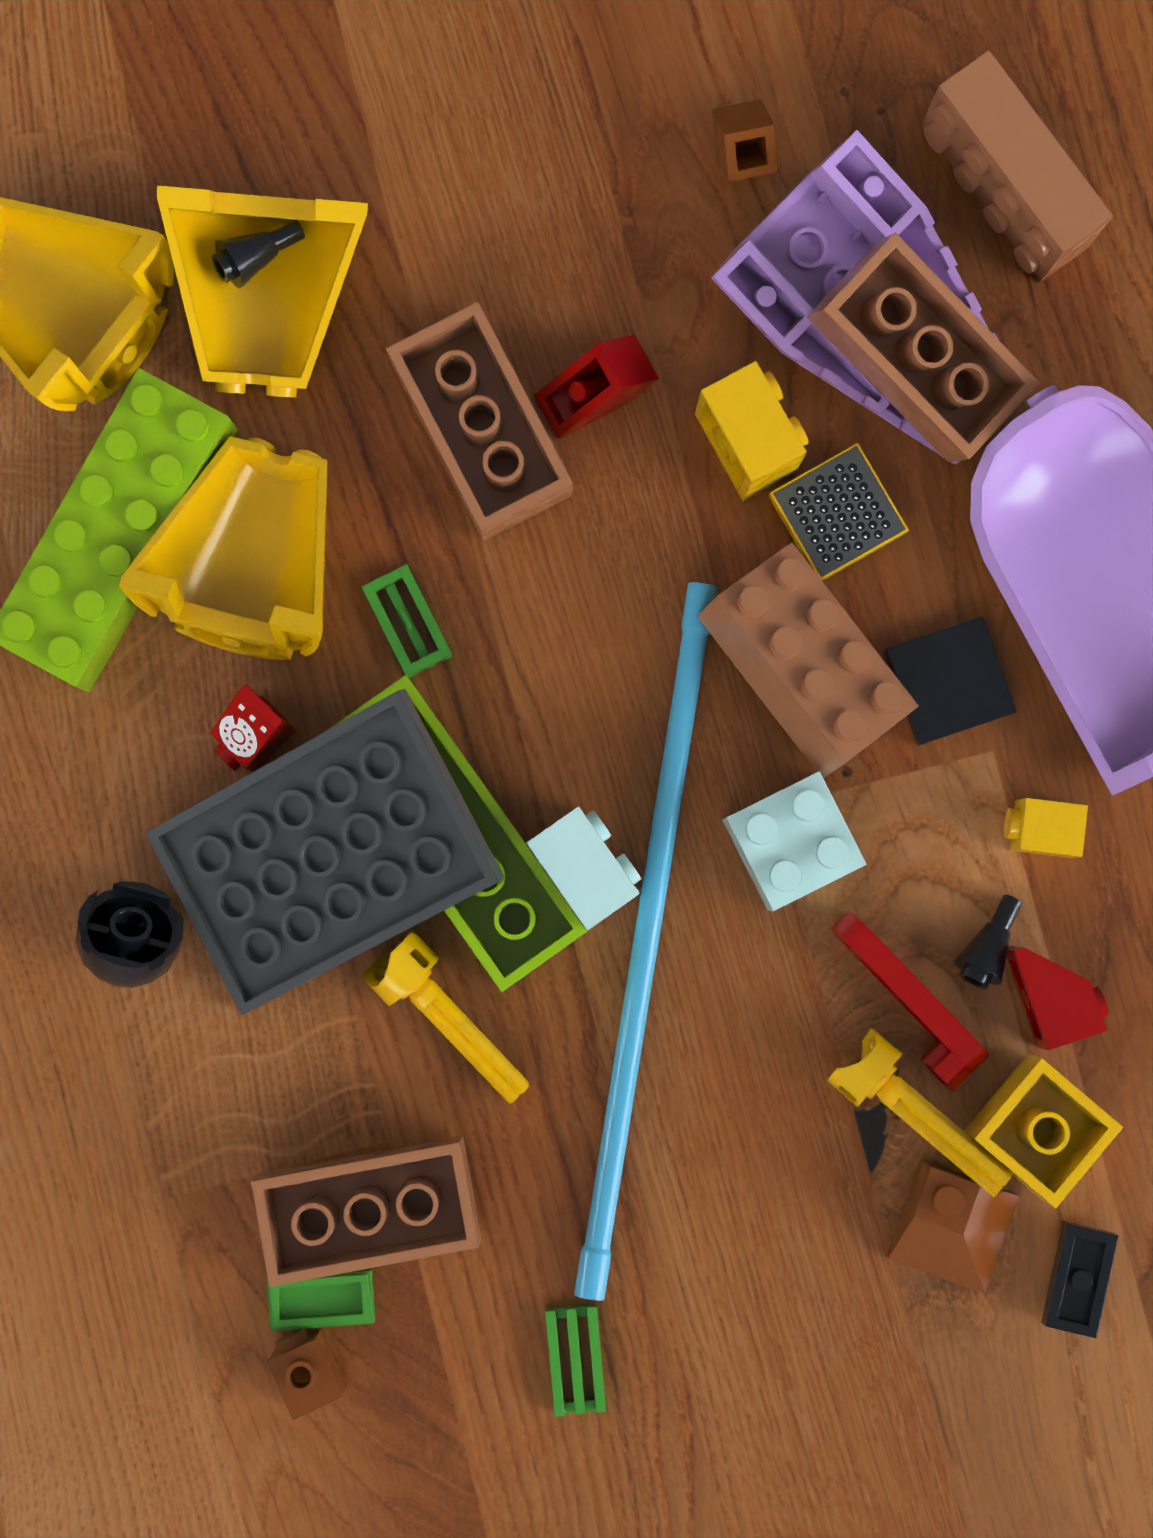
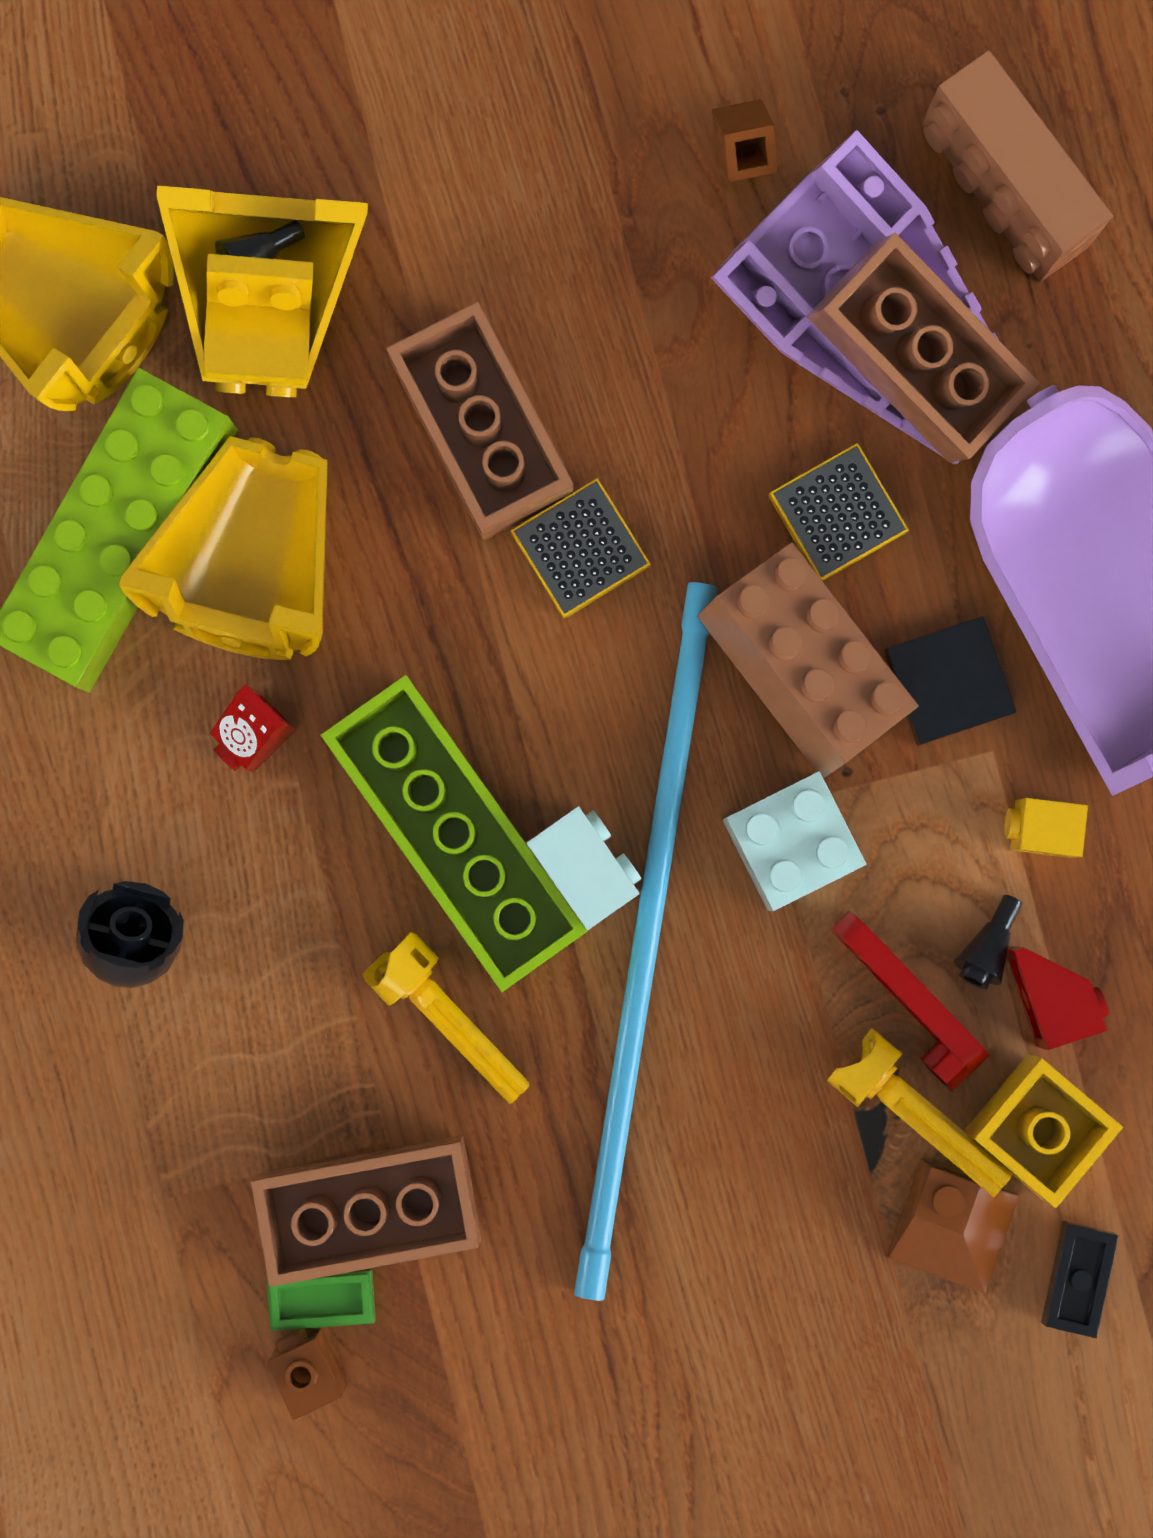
dark grey plate [145,689,505,1015] -> none
bright green tile [361,564,453,679] -> none
red slope [534,335,659,439] -> none
bright green tile [545,1303,606,1417] -> none
yellow brick [695,361,808,501] -> none
none -> yellow bracket [203,254,313,385]
none -> tile [511,478,651,619]

